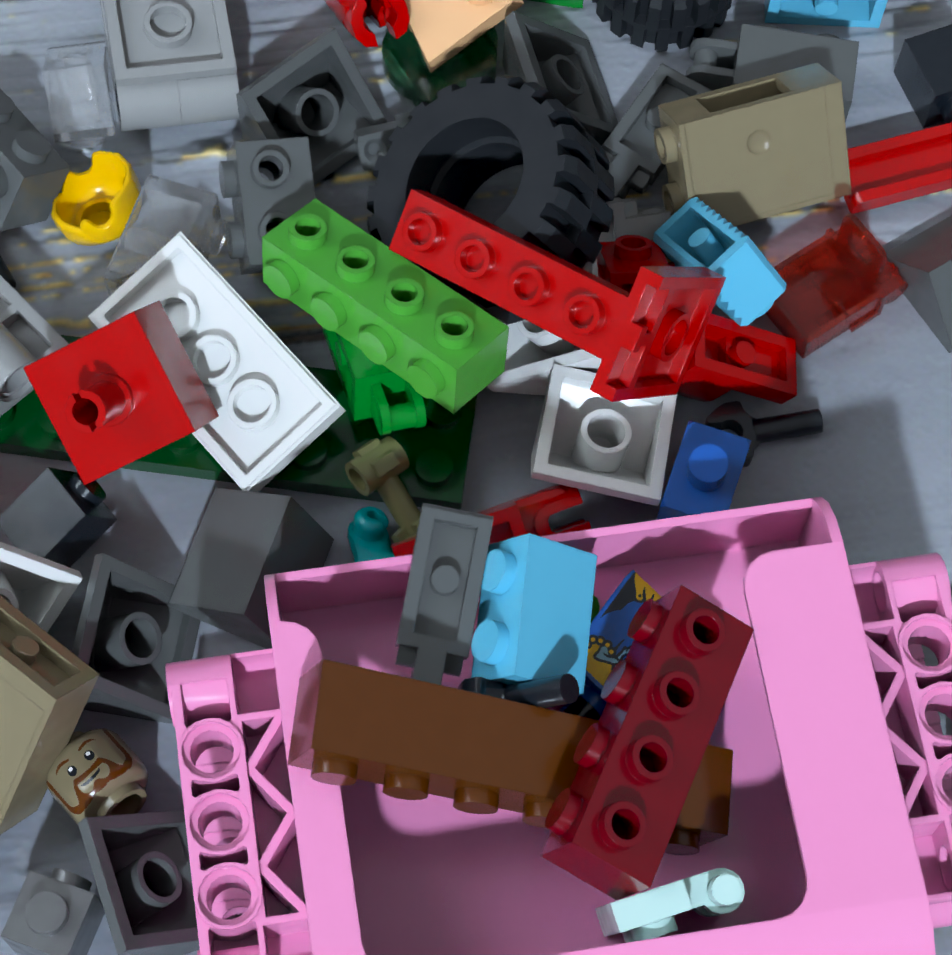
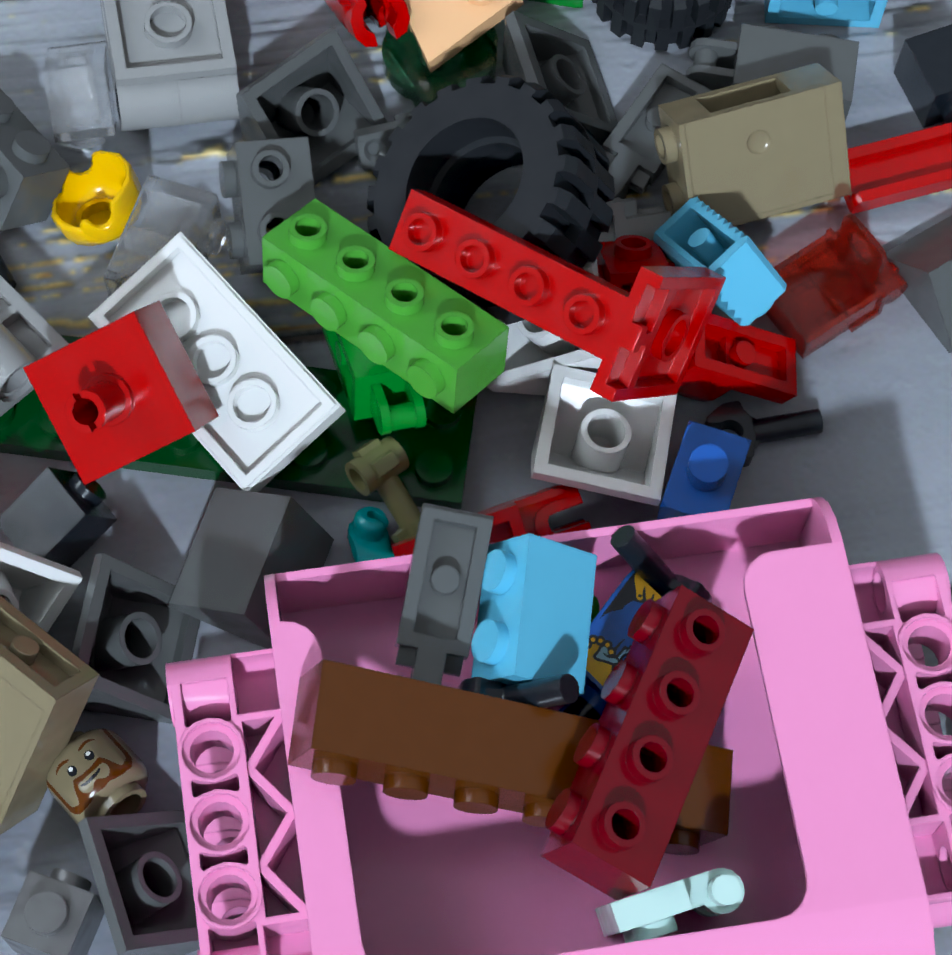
none -> black bar [611,525,712,603]

